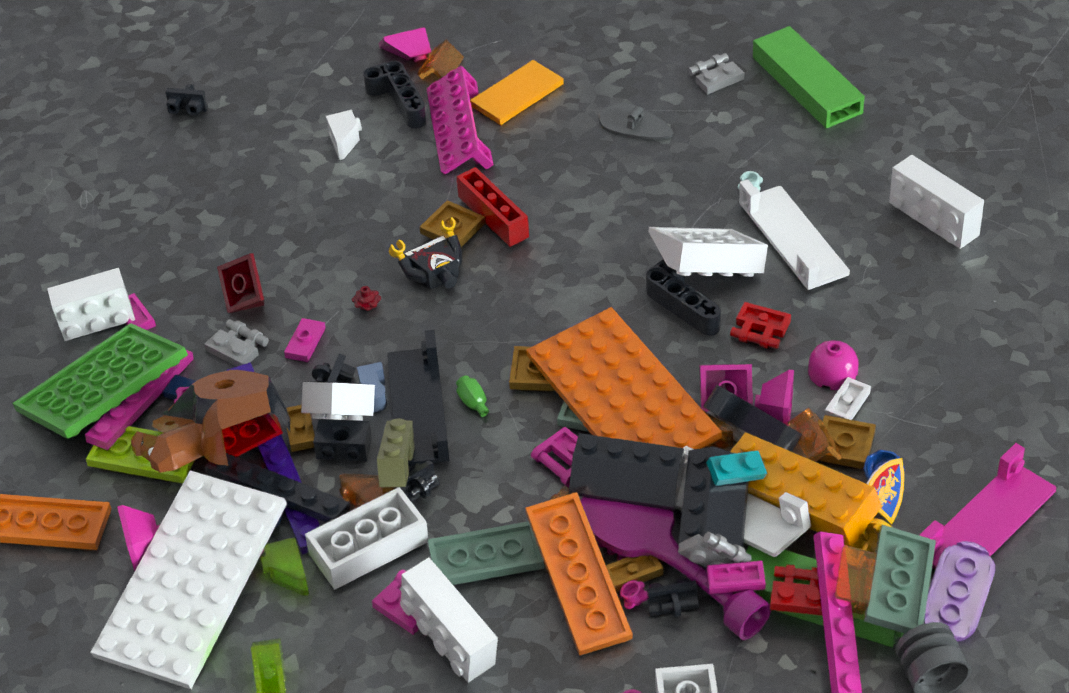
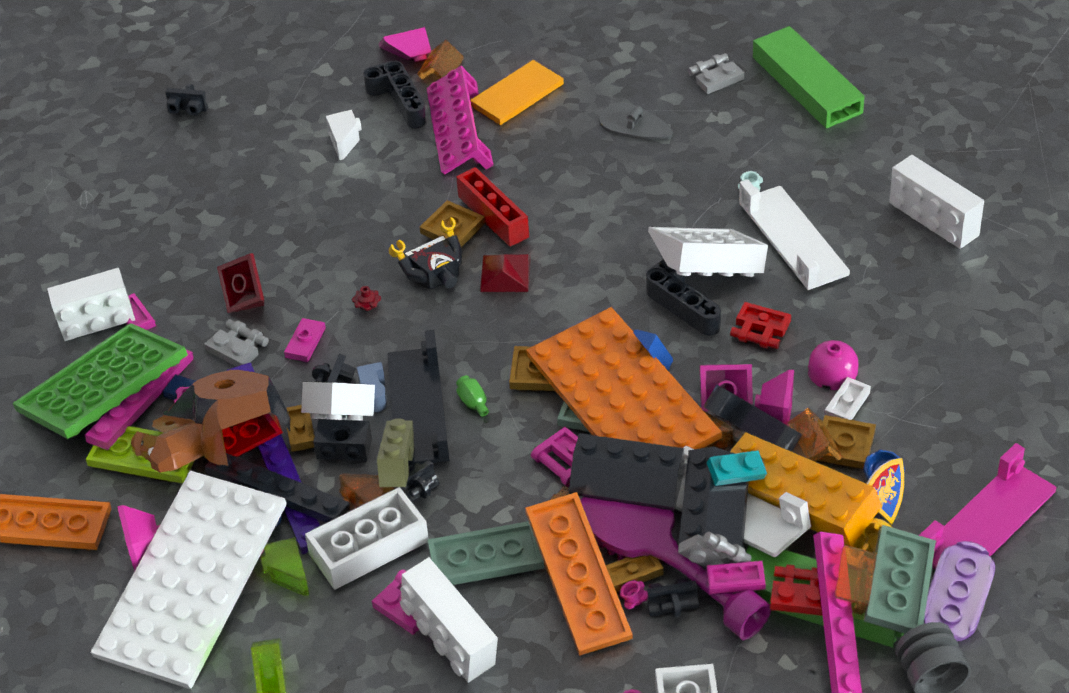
none -> dark red slope [480,254,531,292]
none -> blue slope [633,330,673,370]

